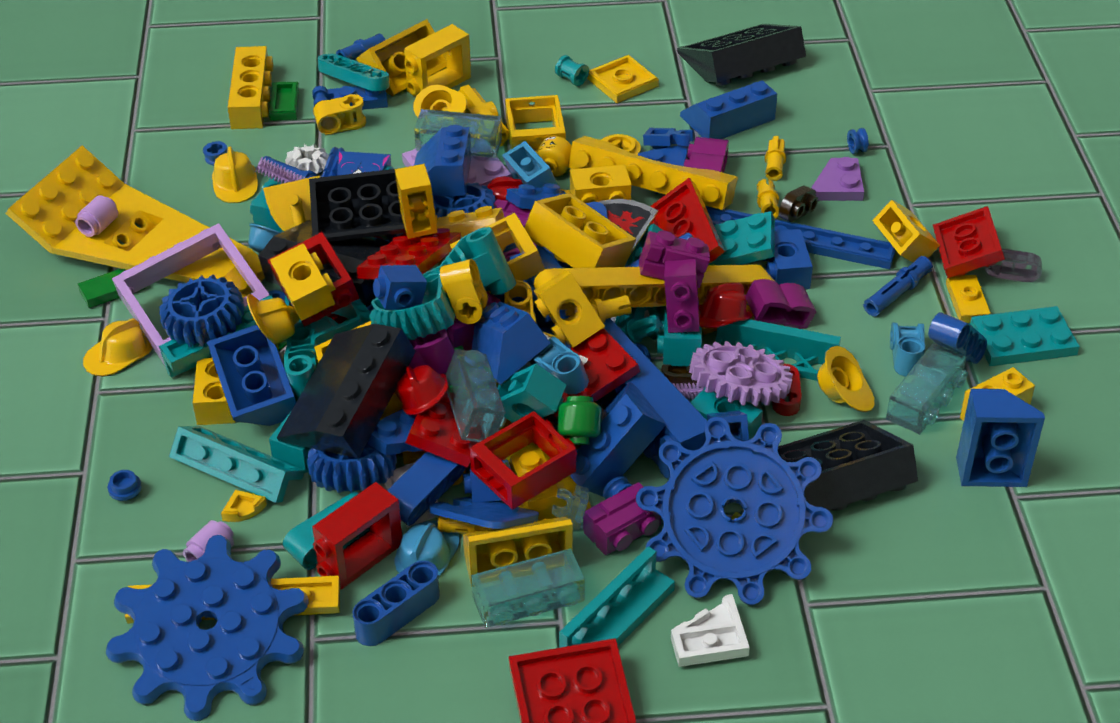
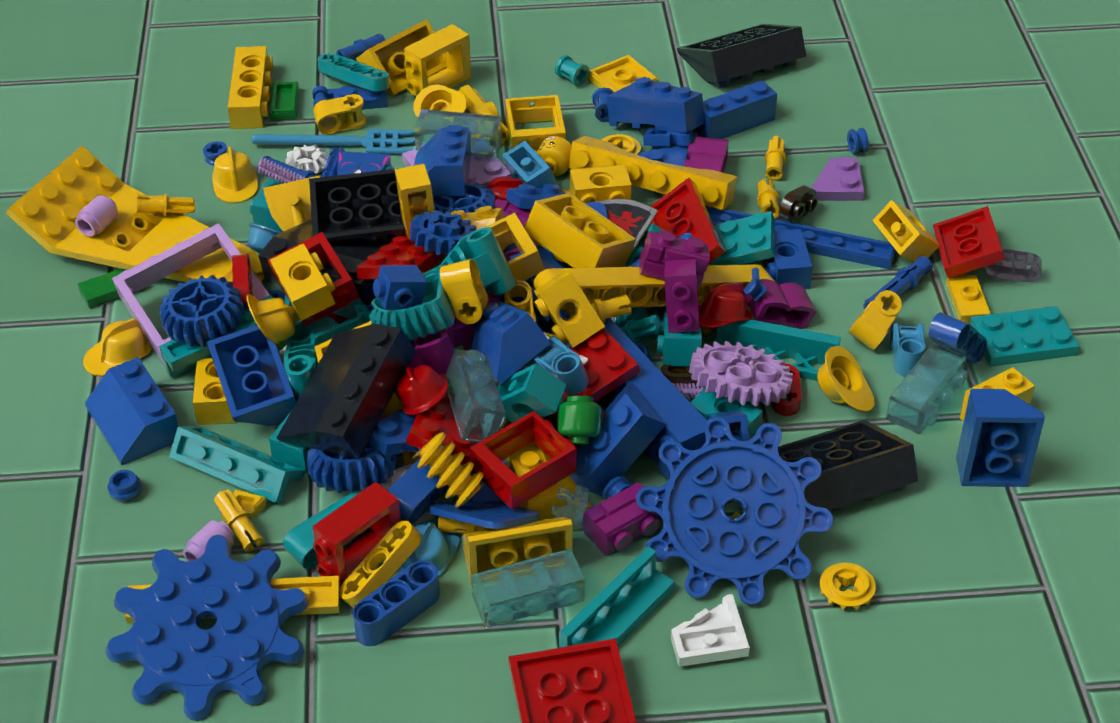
none -> blue slope [85,357,178,465]
none -> yellow axle [137,193,195,216]
none -> yellow axle [214,490,264,552]
none -> red beam [232,254,253,306]
none -> dark azure piece [251,128,419,154]
none -> yellow beam [339,521,421,608]
none -> blue gear [409,210,476,256]
none -> yellow piece [413,432,484,508]
none -> blue bush [592,87,614,122]
none -> blue wedge [606,77,704,133]
none -> blue hand [743,268,768,302]
none -> yellow gear [819,563,876,611]
none -> yellow piece [848,290,902,350]

